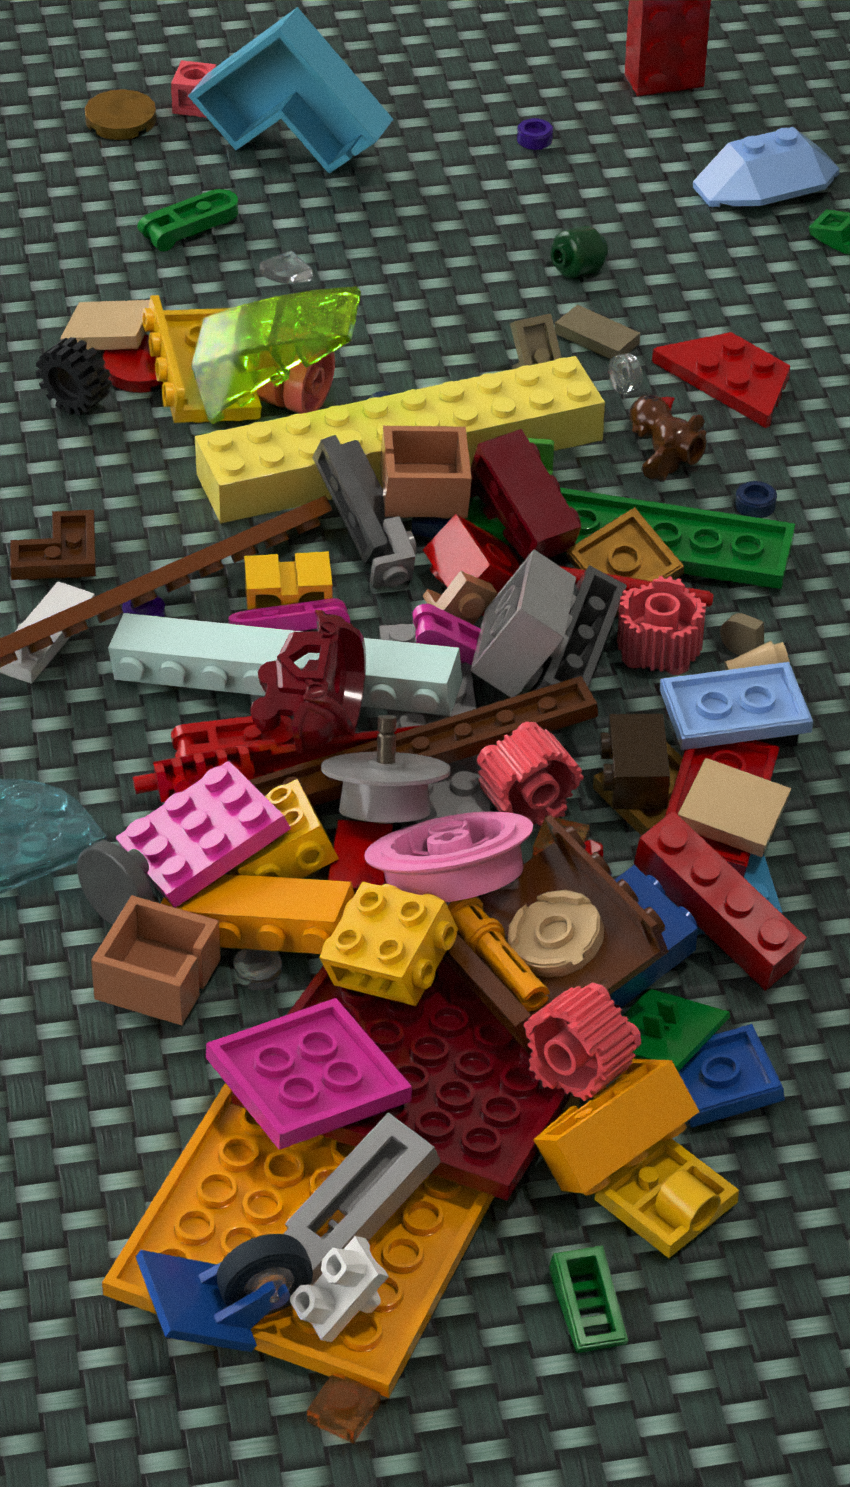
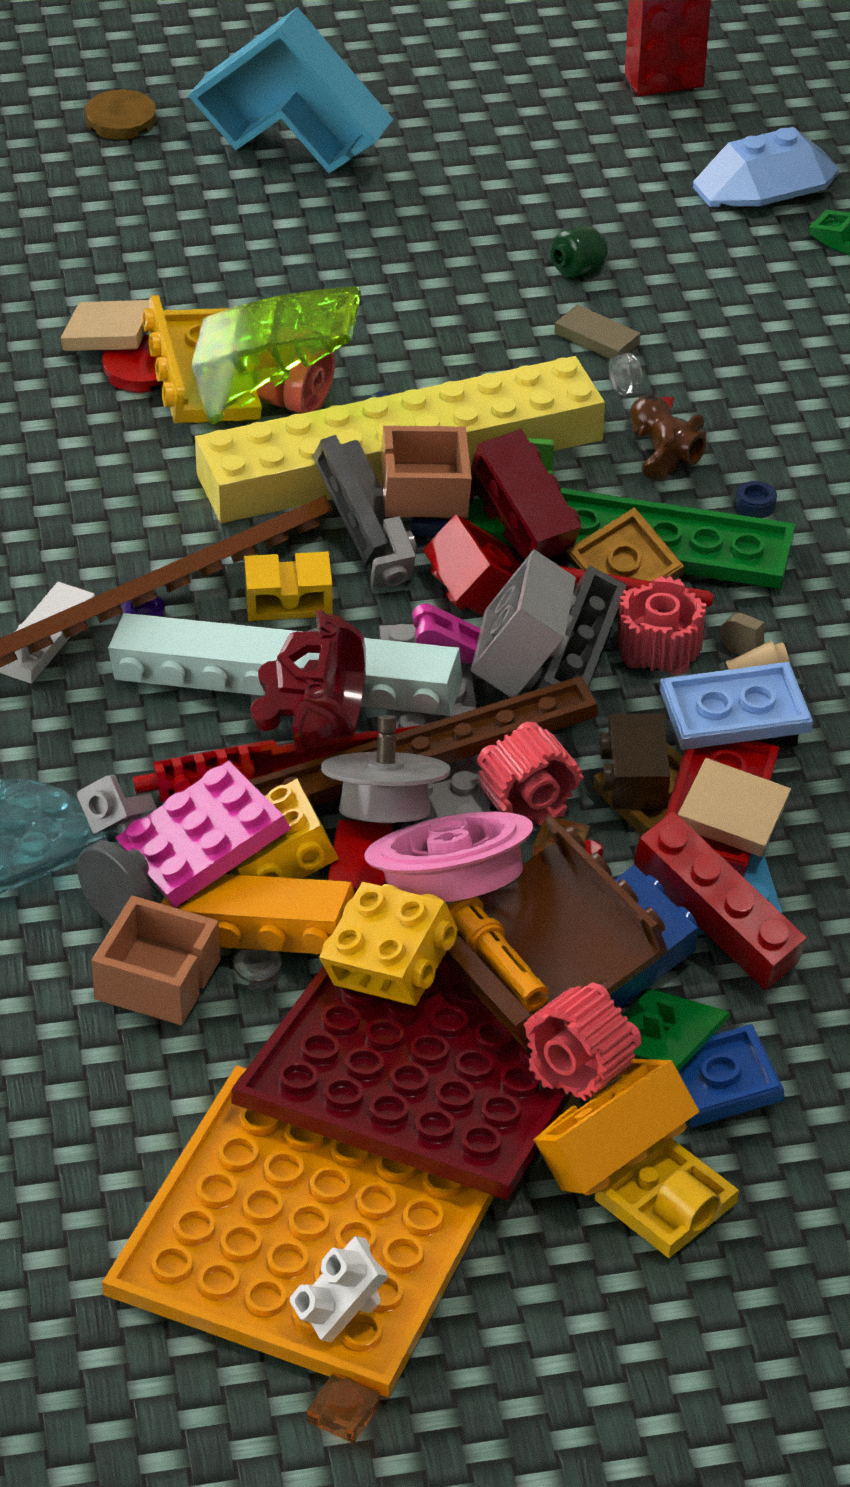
reddish brown plate [10,510,96,580] -> none
black tyre [36,337,112,416] -> none
blue plate [136,1234,313,1352] -> none
green plate [137,189,238,252] -> none
coral brick [171,60,216,118] -> none
red plate [171,716,294,757] -> none
dark pink plate [206,998,412,1150] -> none
dark pink plate [228,598,350,632] -> none
clear tile [260,251,312,284] -> none
light grey hinge [281,1112,441,1285] -> none
medium nougat bracket [423,571,498,625] -> none
tan tile [508,890,604,978] -> none
dark tan slope [510,313,562,369] -> none
dark purple tile [517,118,553,150] -> none
green slope [549,1245,628,1353] -> none
red wing [652,332,791,428] -> none
none -> light grey bracket [77,775,157,834]

